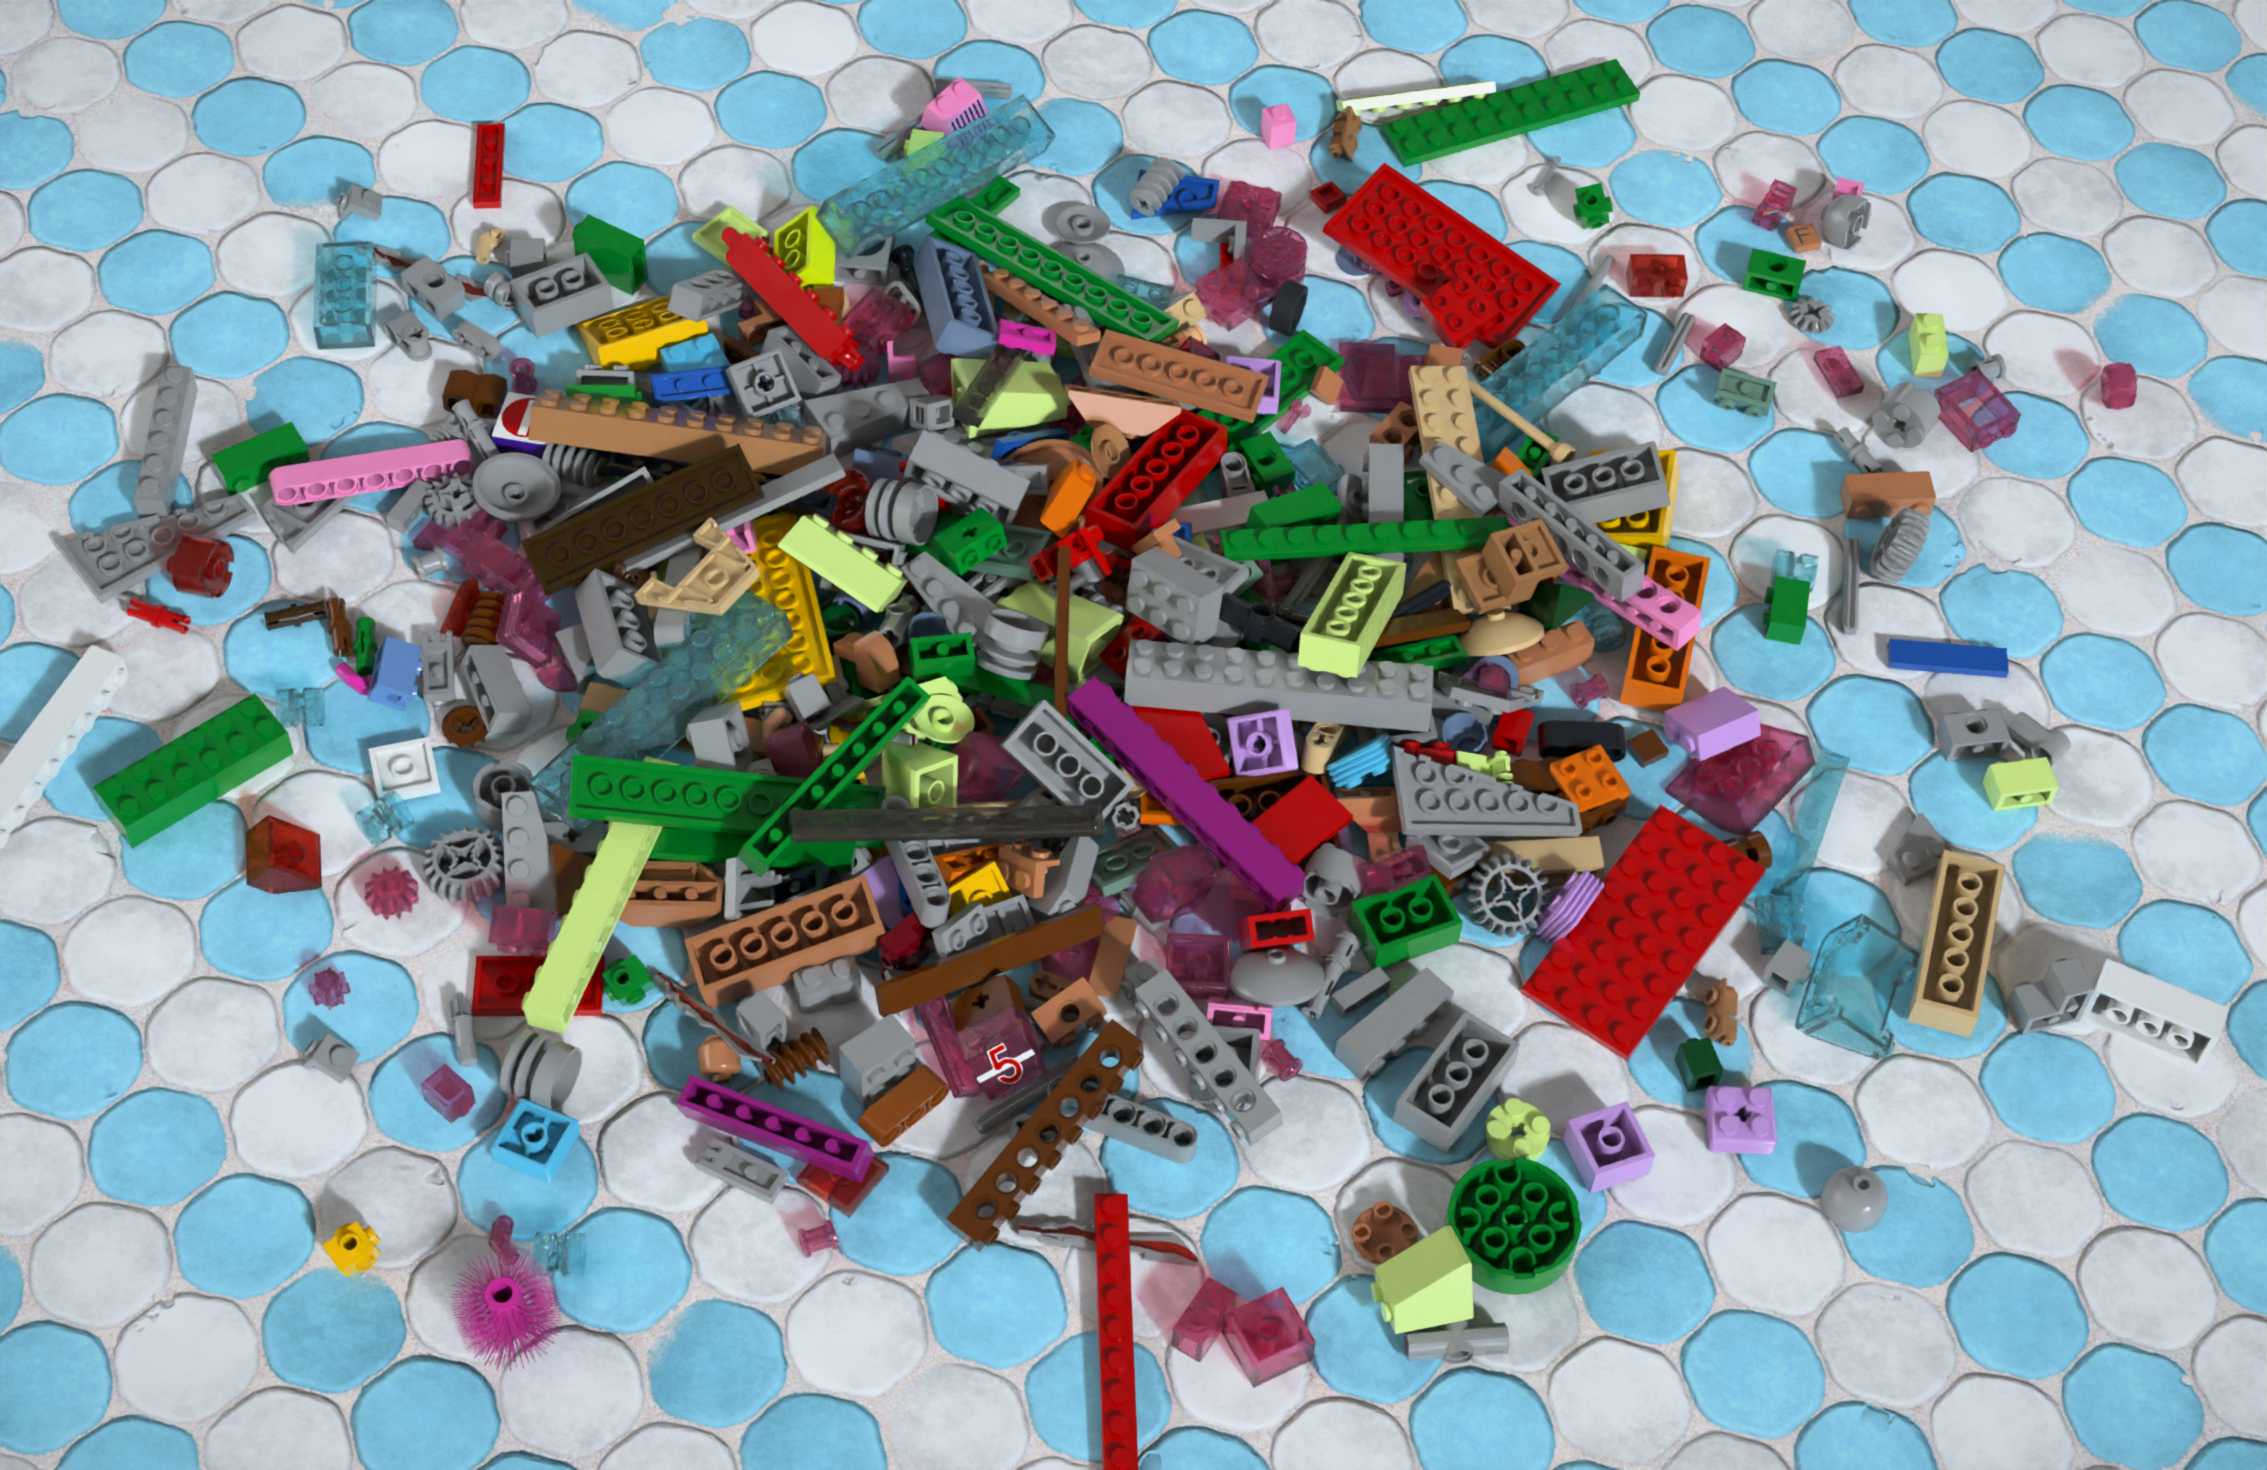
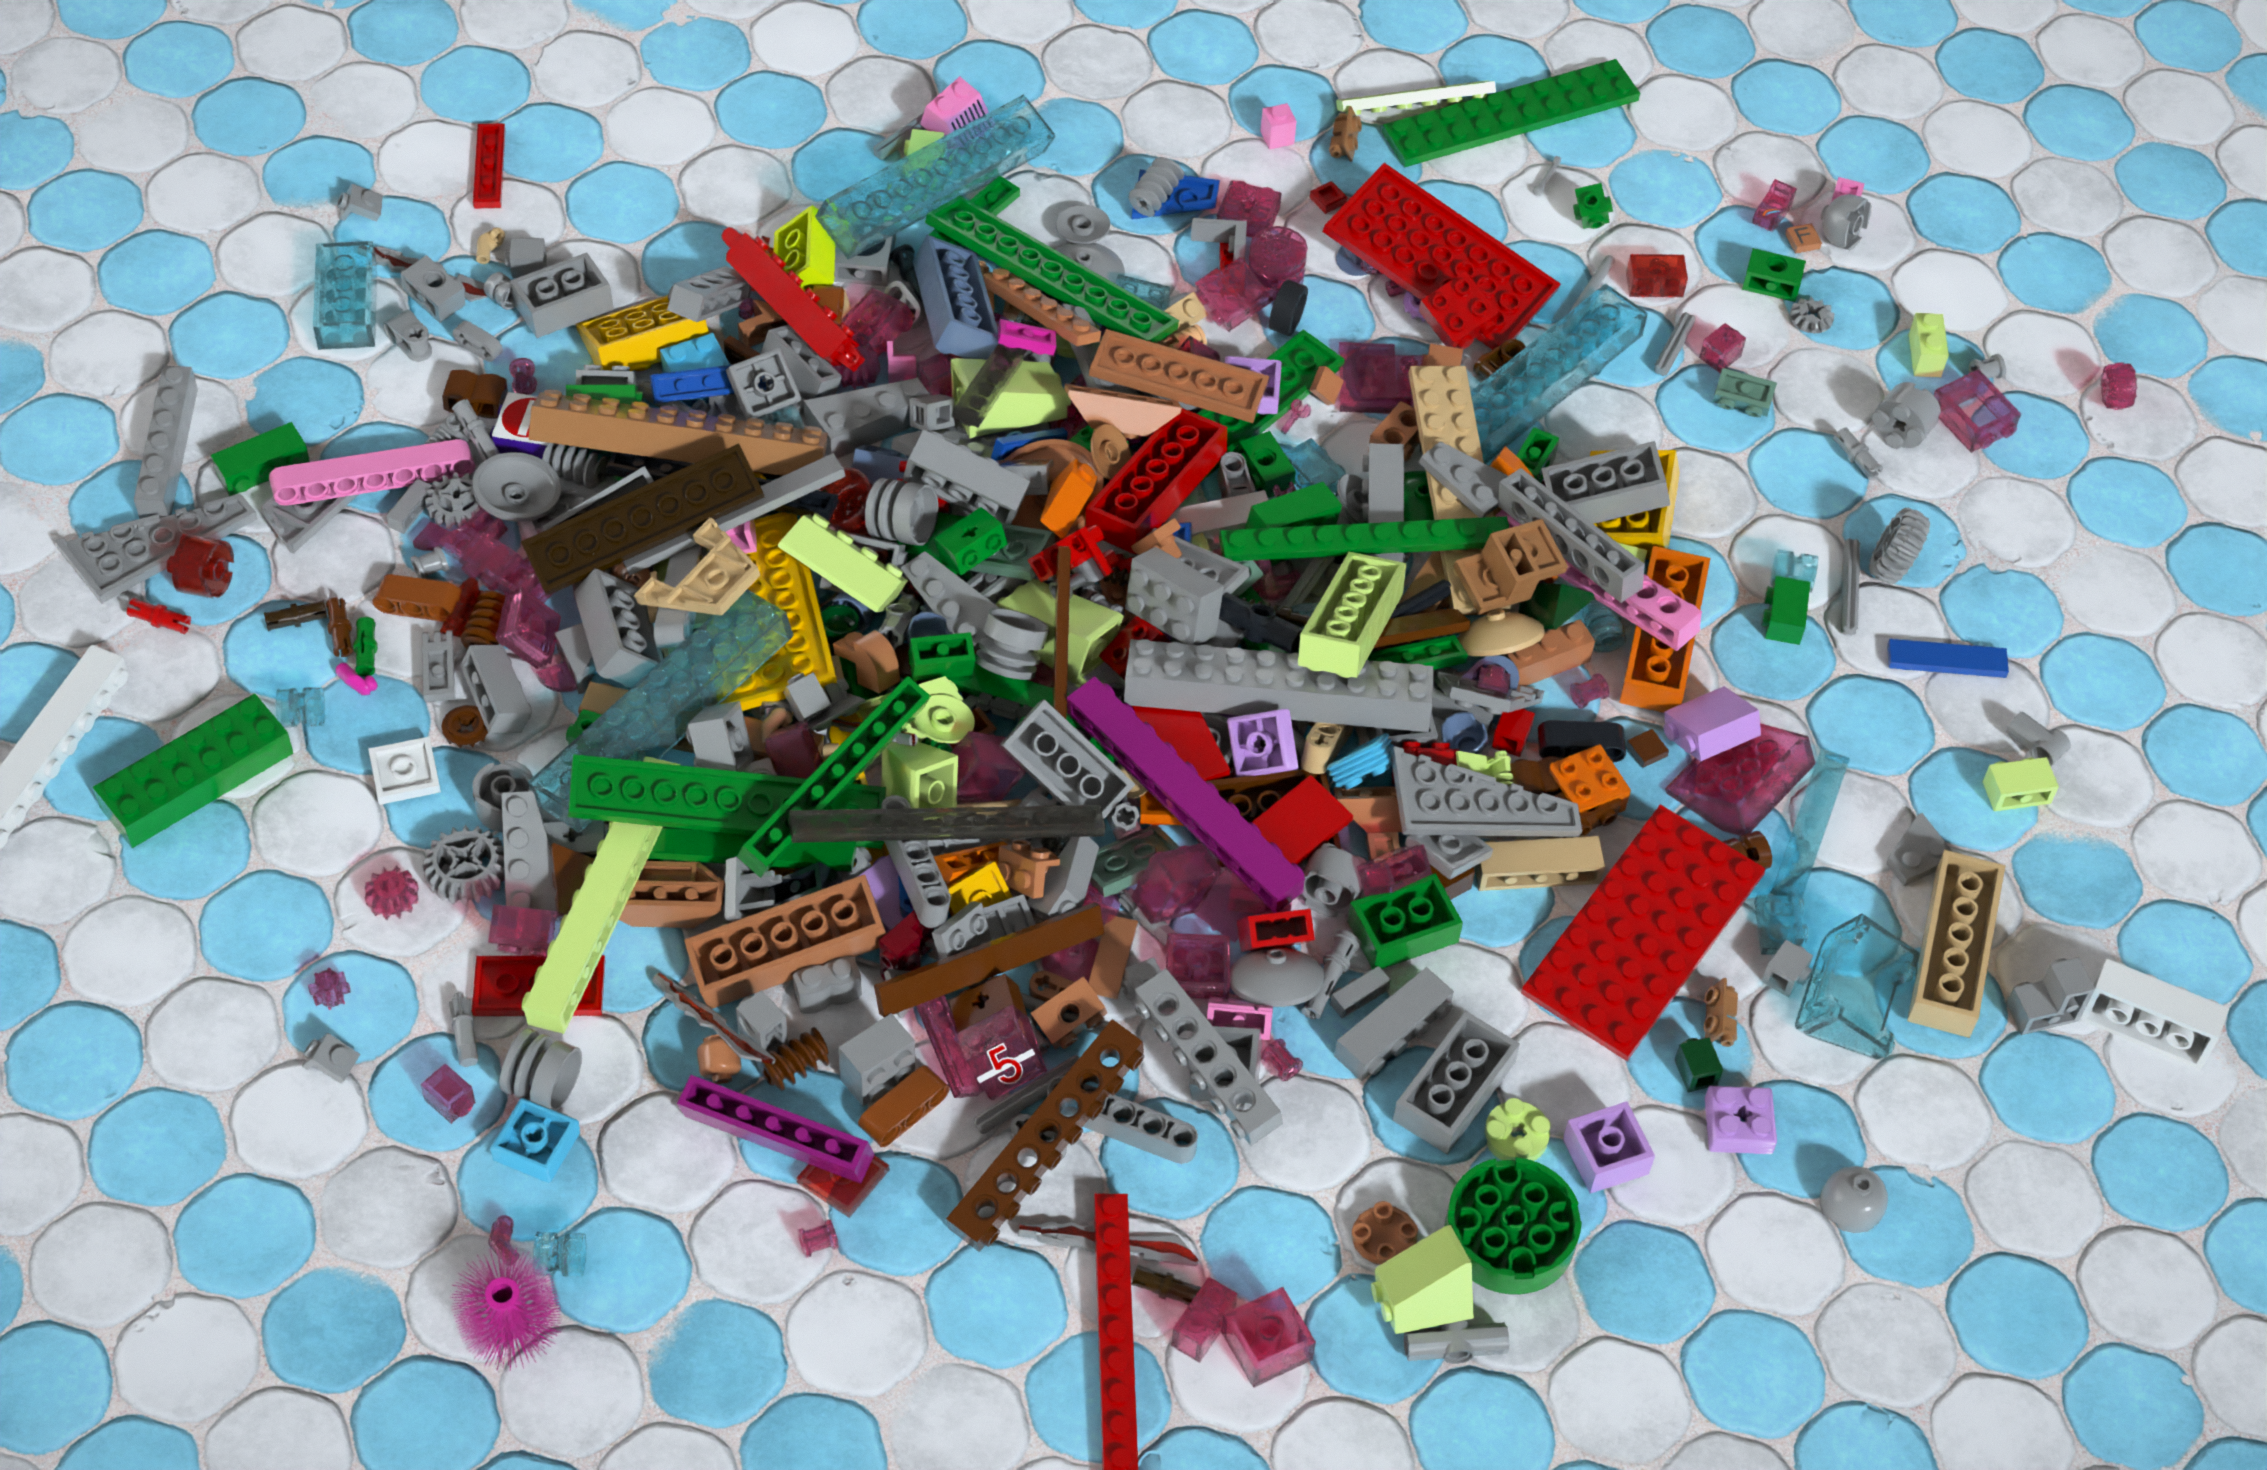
clear red slope [246,815,322,894] -> none
yellow brick [322,1221,382,1278] -> none
clear light blue wheel [354,790,414,847] -> none
medium blue brick [367,636,423,711] -> none
green brick [572,214,648,296] -> none
green brick [602,954,657,1006] -> none
yellowish green plate [692,205,770,268] -> none
light grey hinge [694,1137,788,1204] -> none
light grey axle [934,78,1012,100] -> none
light grey gear [1466,853,1551,938] -> none
tan piece [1468,379,1576,464] -> none
lavender brick [1536,870,1604,947] -> none
clear pink plate [1813,345,1865,399] -> none
nougat brick [1840,471,1936,519] -> none
light grey brick [1936,709,2011,762] -> none
none -> dark orange beam [372,574,463,622]
none -> dark brown pin [1131,1264,1202,1308]

